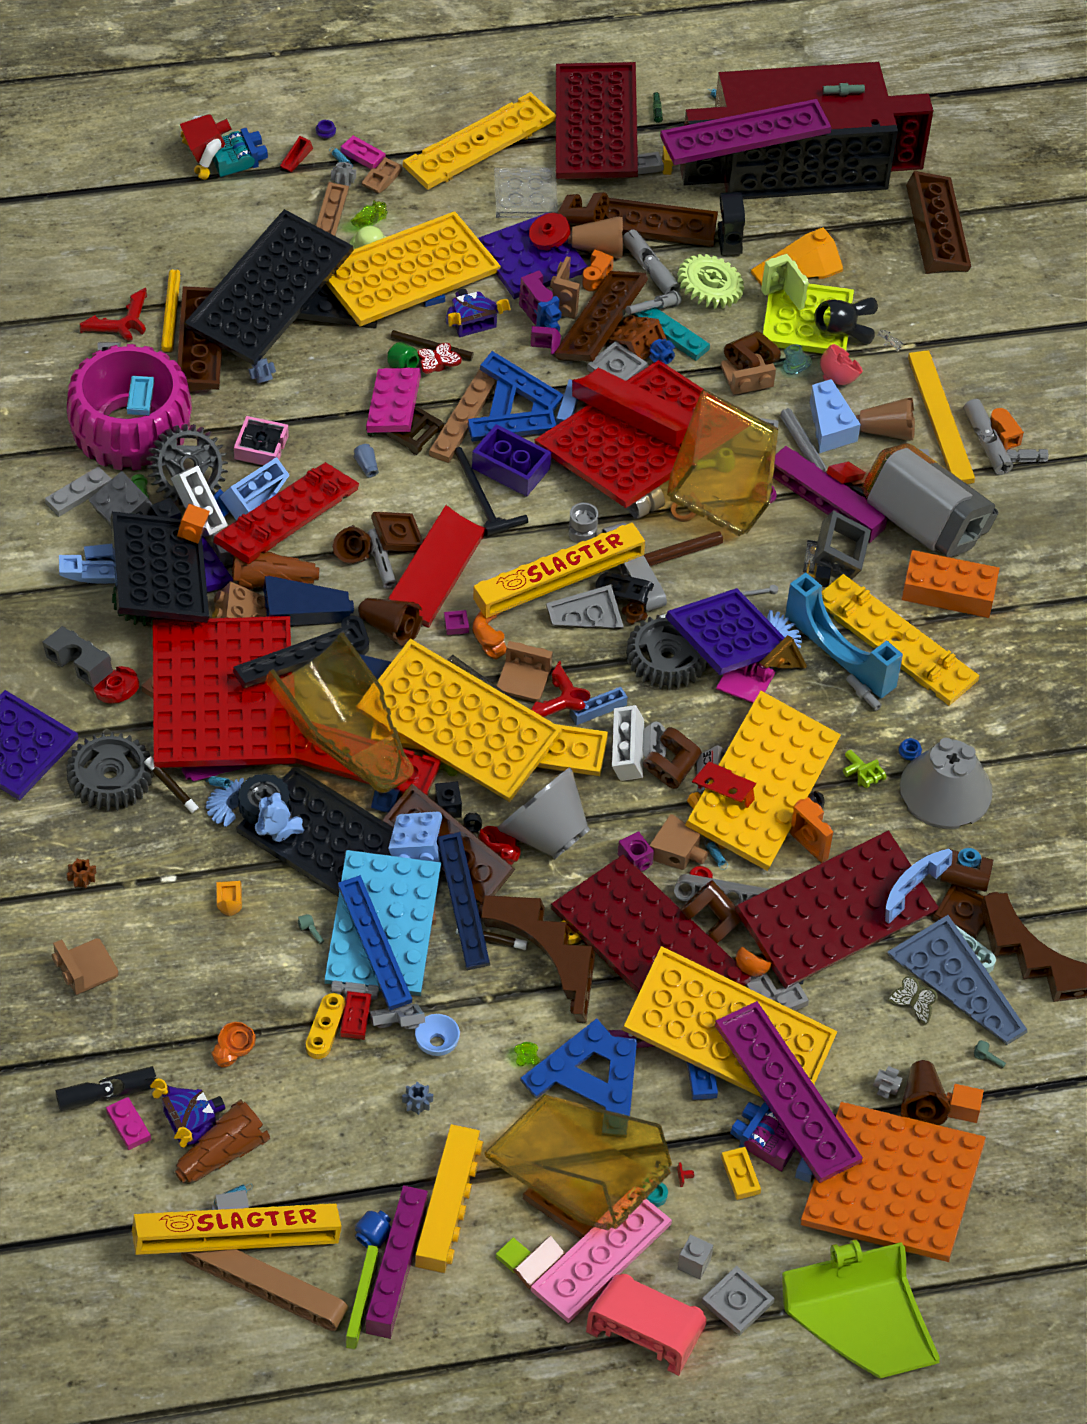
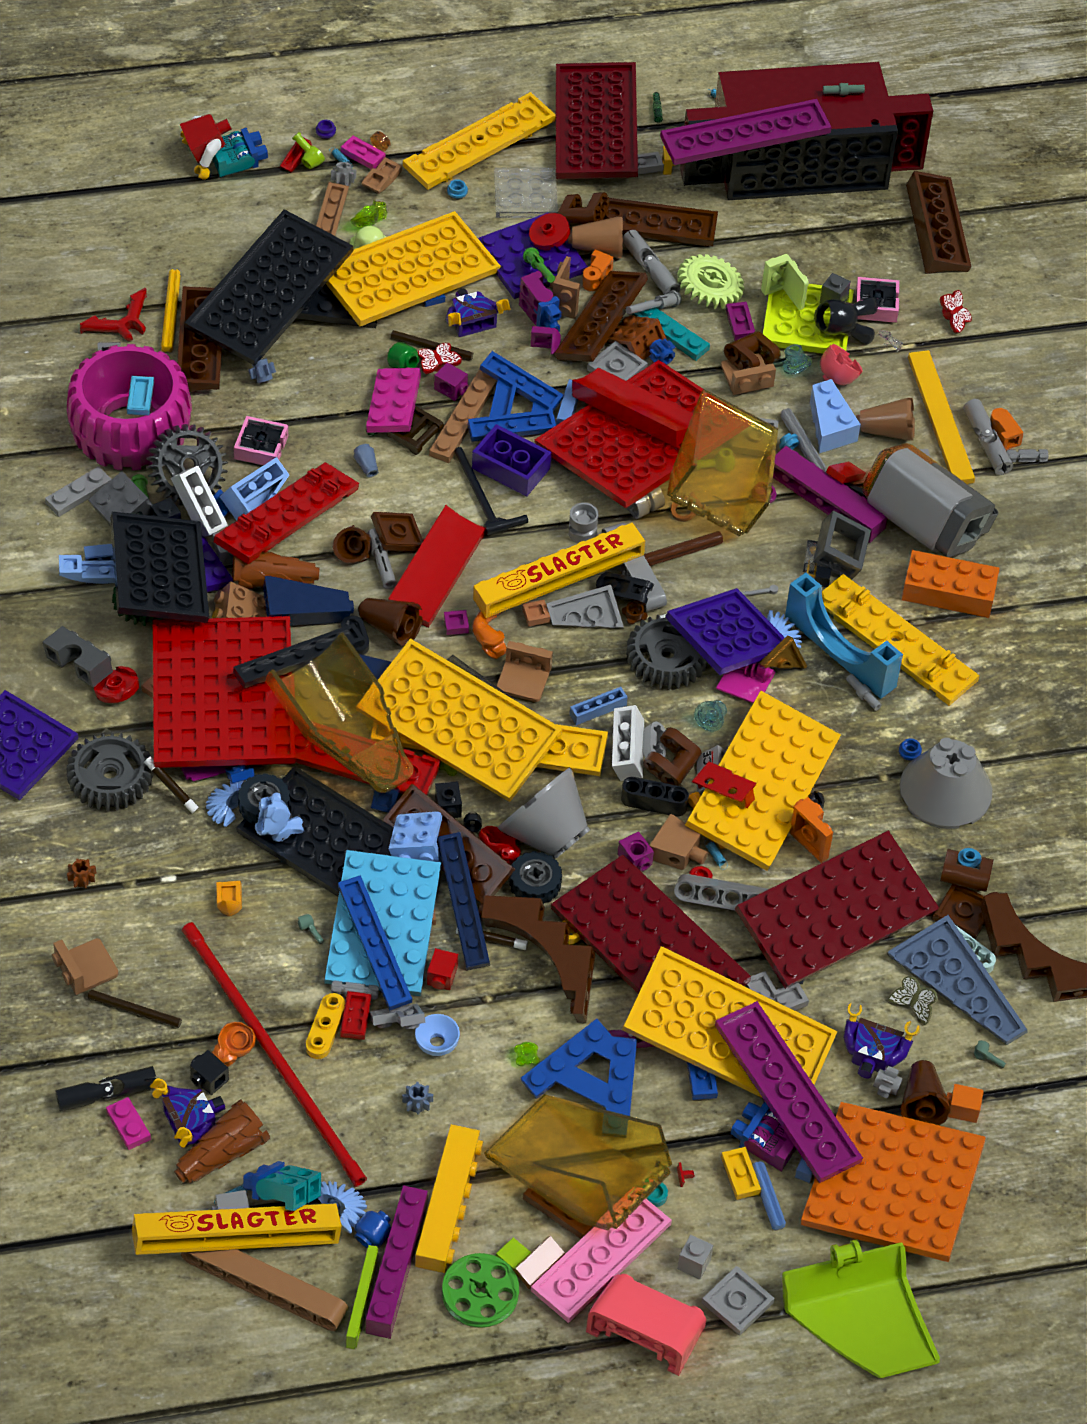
orange brick [177,504,210,543] -> none
medium azure piece [206,776,233,788] -> none
red piece [531,661,591,717] -> none
reddish brown connector [680,880,741,943] -> none
black beam [717,192,745,255] -> none
orange hair [736,947,771,977] -> none
light orange wedge [751,227,843,286] -> none
lime arm [843,750,887,789] -> none
light blue slope [885,849,953,924] -> none
none -> dark brown bar [88,990,182,1028]
none -> red piece [182,922,367,1187]
none -> black brick [190,1050,229,1096]
none -> blue plate [226,765,254,783]
none -> teal hips [243,1161,321,1211]
none -> lime bar [292,132,325,169]
none -> light blue hair [318,1181,367,1234]
none -> clear orange tile [370,131,391,152]
none -> red brick [427,948,459,990]
none -> magenta brick [434,362,469,401]
none -> bright green wedge [442,1253,519,1327]
none -> dark azure plate [447,179,468,199]
none -> black wheel [509,851,562,904]
none -> nougat plate [522,600,550,627]
none -> bright green pin [523,247,555,283]
none -> black beam [621,777,689,817]
none -> clear light blue piece [694,700,727,732]
none -> magenta plate [725,302,755,340]
none -> medium blue axle [752,1161,786,1230]
none -> dark azure plate [779,433,800,450]
none -> dark grey brick [820,273,851,303]
none -> dark purple torso [843,1003,920,1079]
none -> piece [855,277,899,323]
none -> red animal [939,290,972,333]

